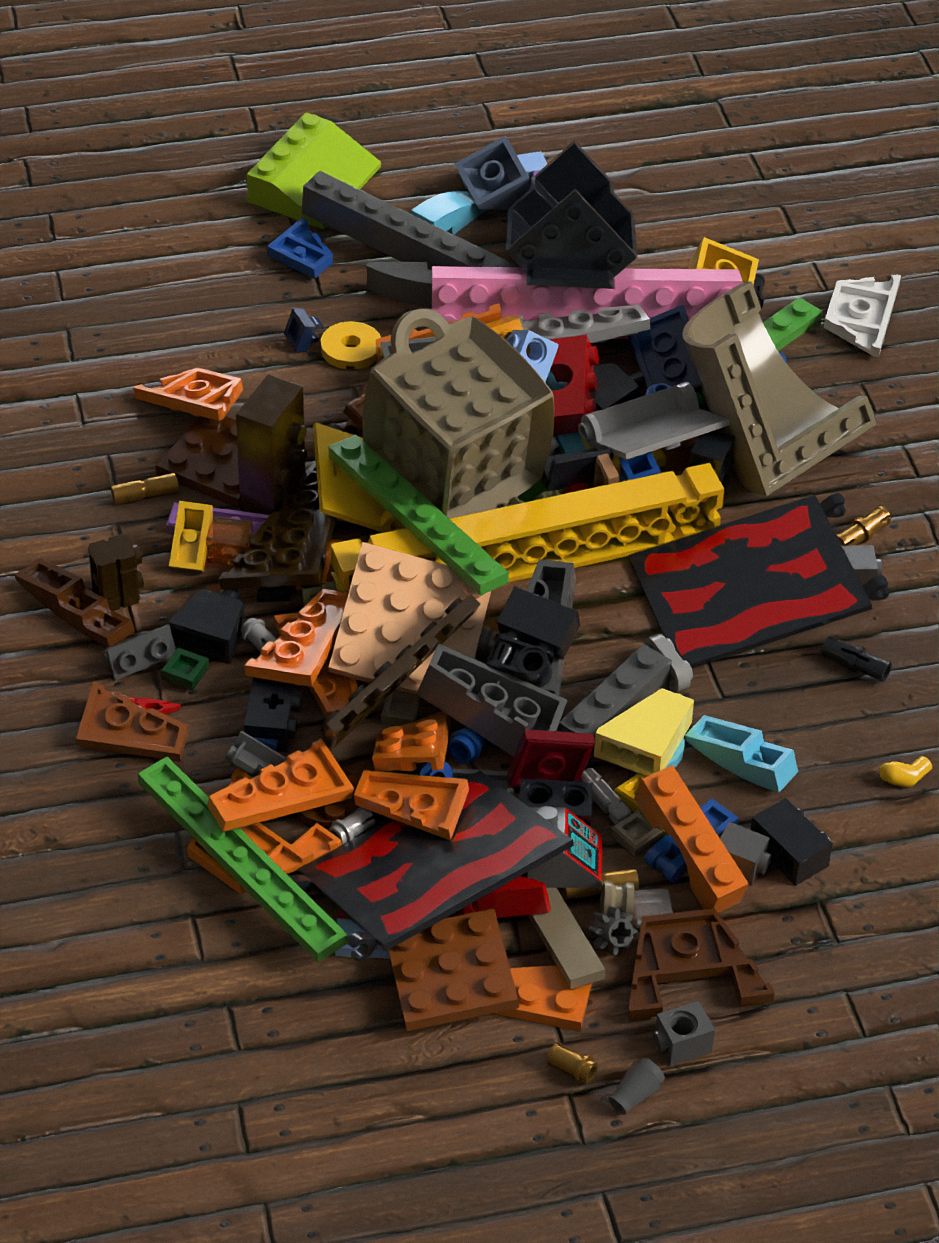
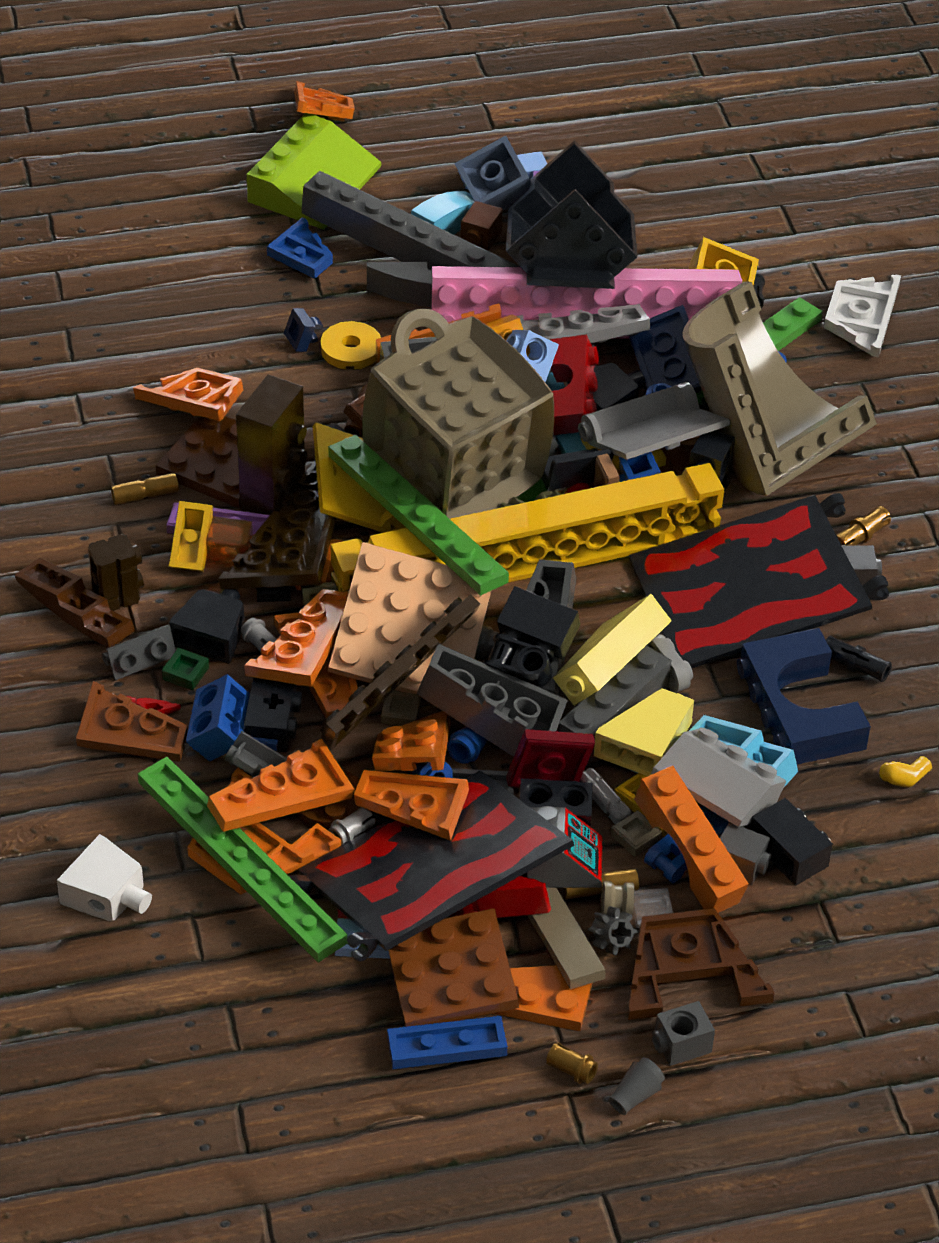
none -> white torso [57,834,152,921]
none -> blue brick [186,674,250,762]
none -> orange wing [294,81,355,122]
none -> blue plate [387,1016,508,1069]
none -> reddish brown brick [461,201,503,251]
none -> light yellow slope [553,594,671,705]
none -> light grey slope [651,728,786,827]
none -> dark blue arch [737,628,871,765]

